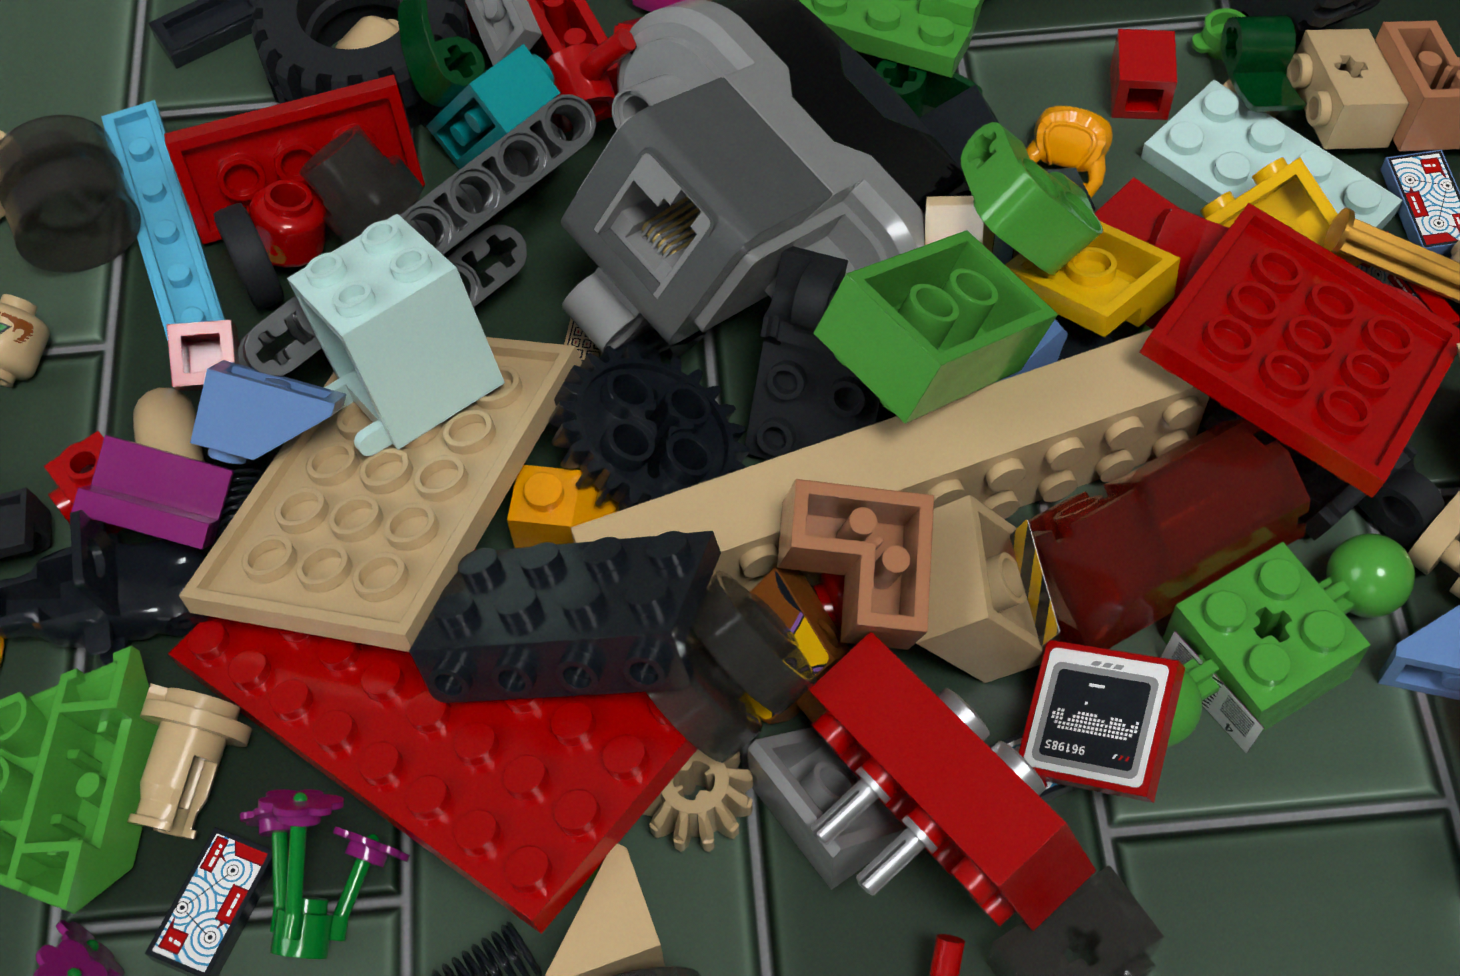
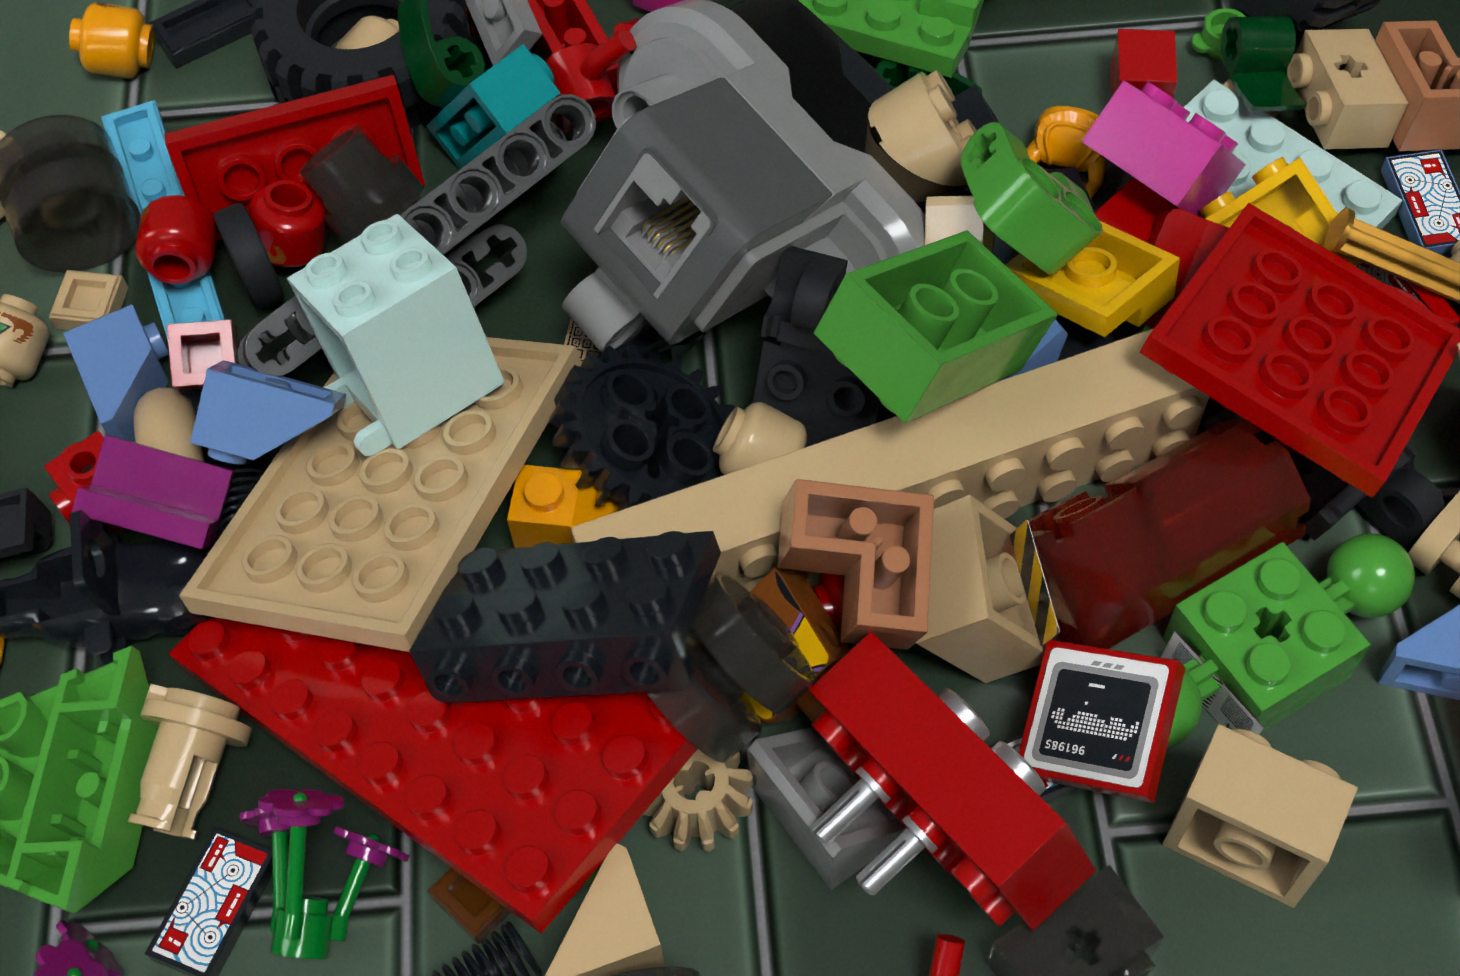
none -> tan tile [49,270,129,330]
none -> medium blue slope [63,304,169,442]
none -> light orange head [69,2,154,79]
none -> red head [135,195,218,284]
none -> reddish brown tile [428,868,511,945]
none -> tan head [713,402,807,475]
none -> tan brick [859,70,977,212]
none -> dark pink brick [1082,80,1246,218]
none -> tan brick [1162,724,1358,908]

